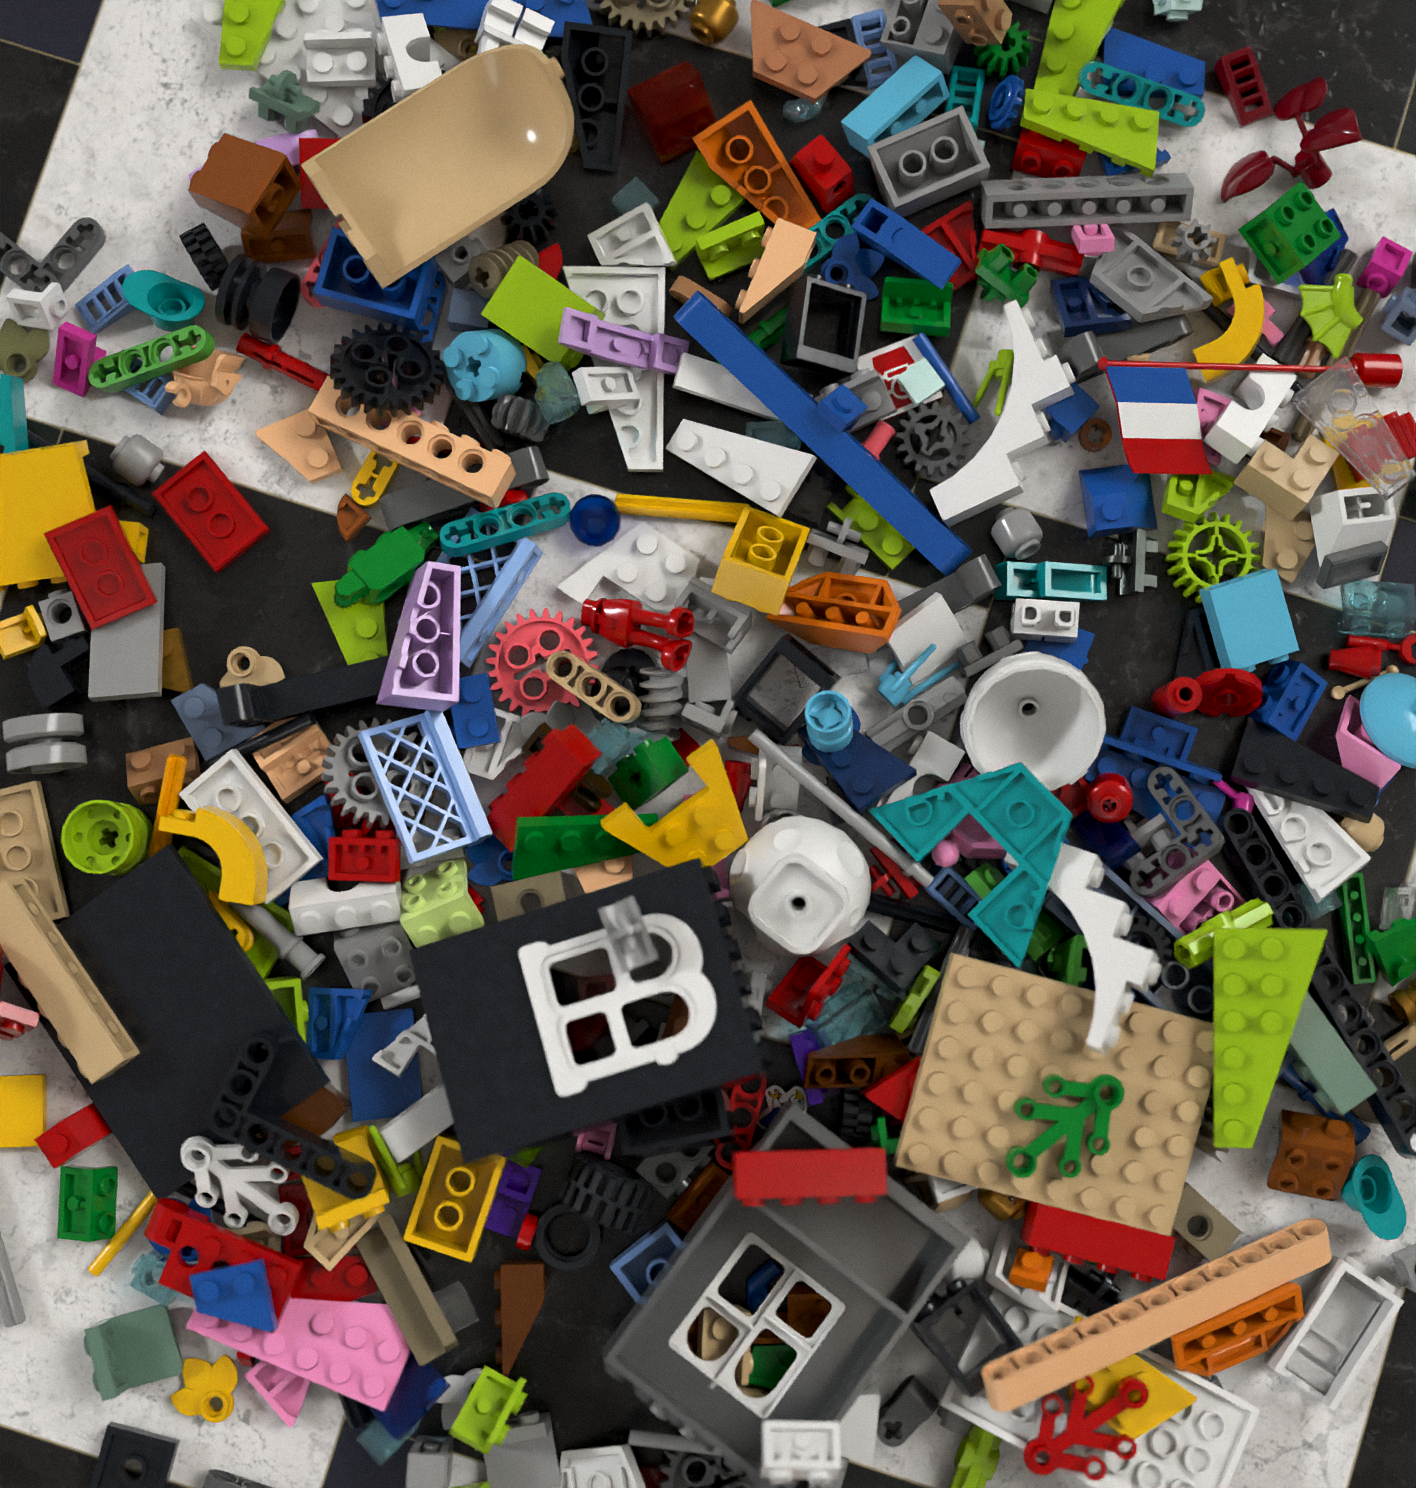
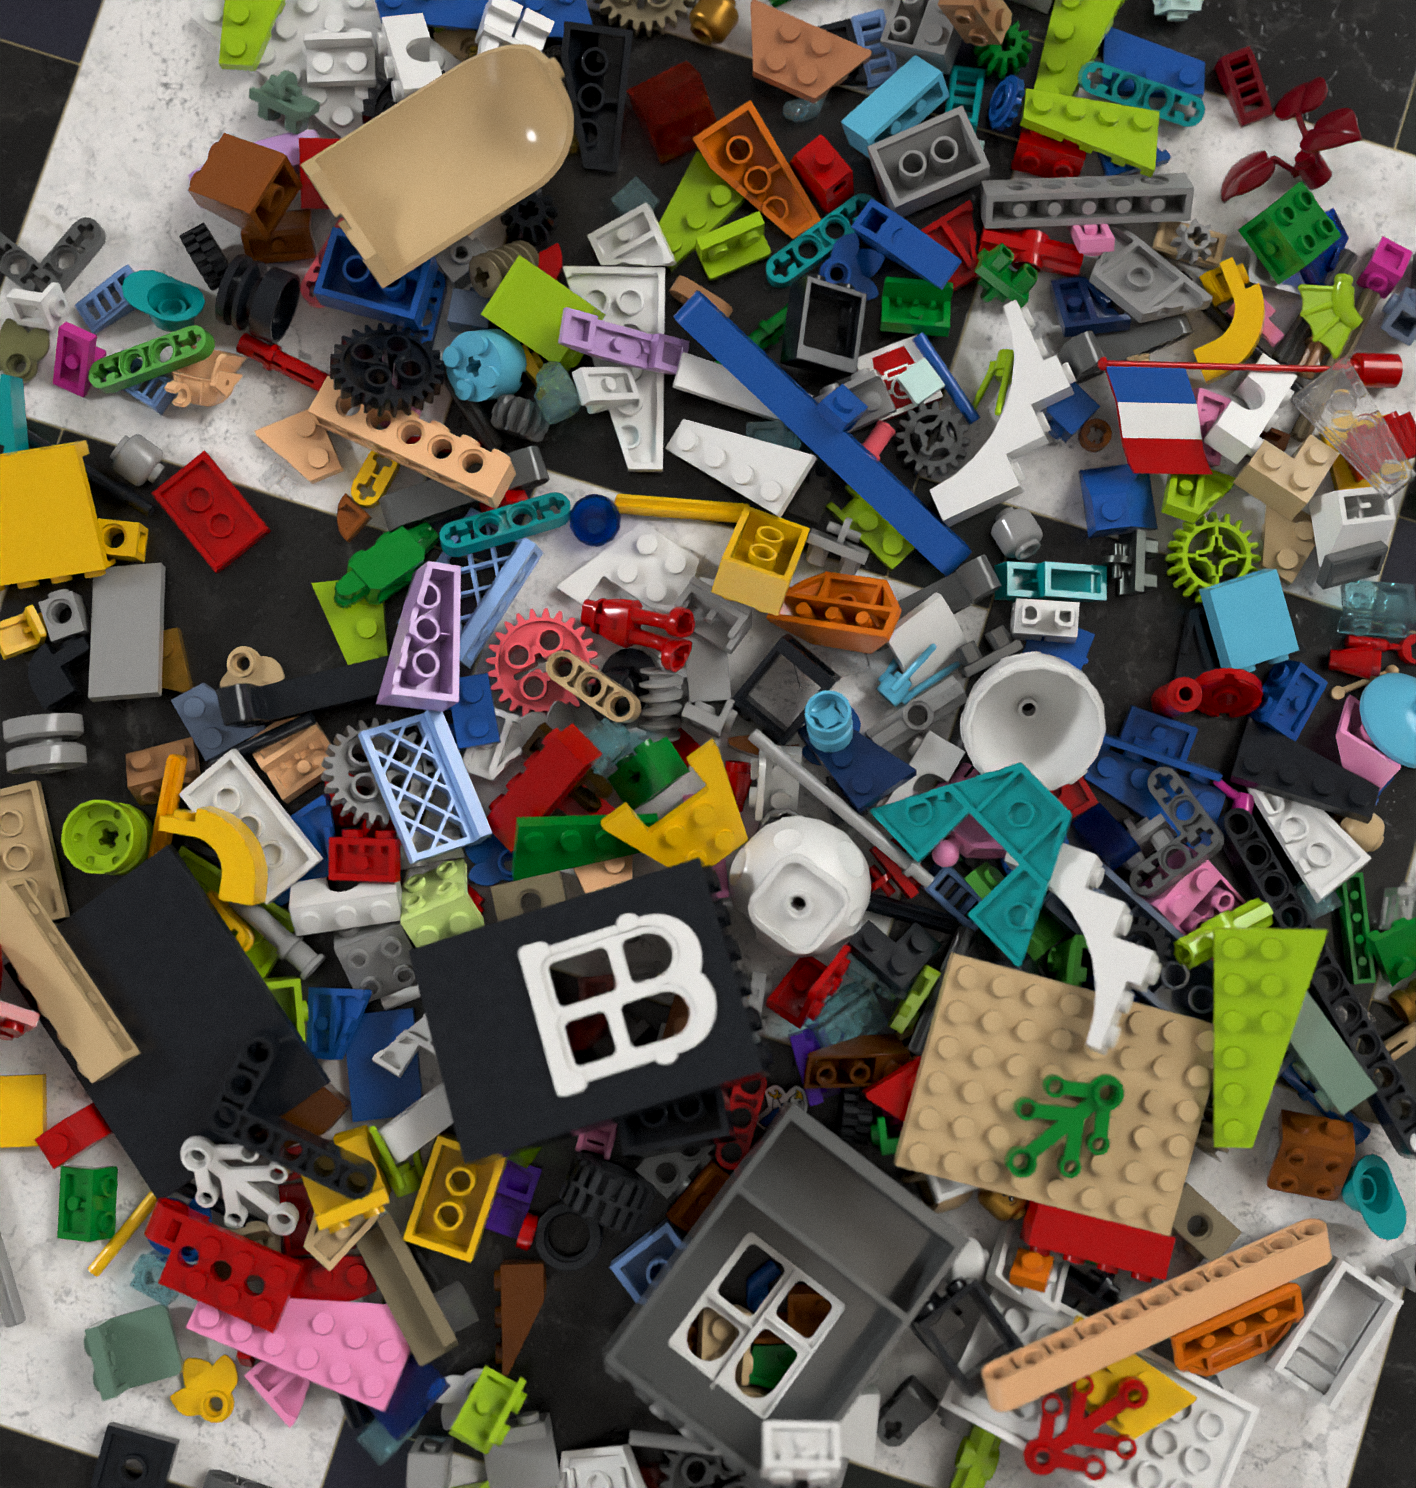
red tile [44,505,158,630] -> none
blue wing [190,1258,278,1332] -> none
light grey hips [598,896,659,973] -> none
red brick [732,1147,887,1206] -> none
light nougat slope [735,218,816,323] -> none
red head [1086,772,1133,823] -> none

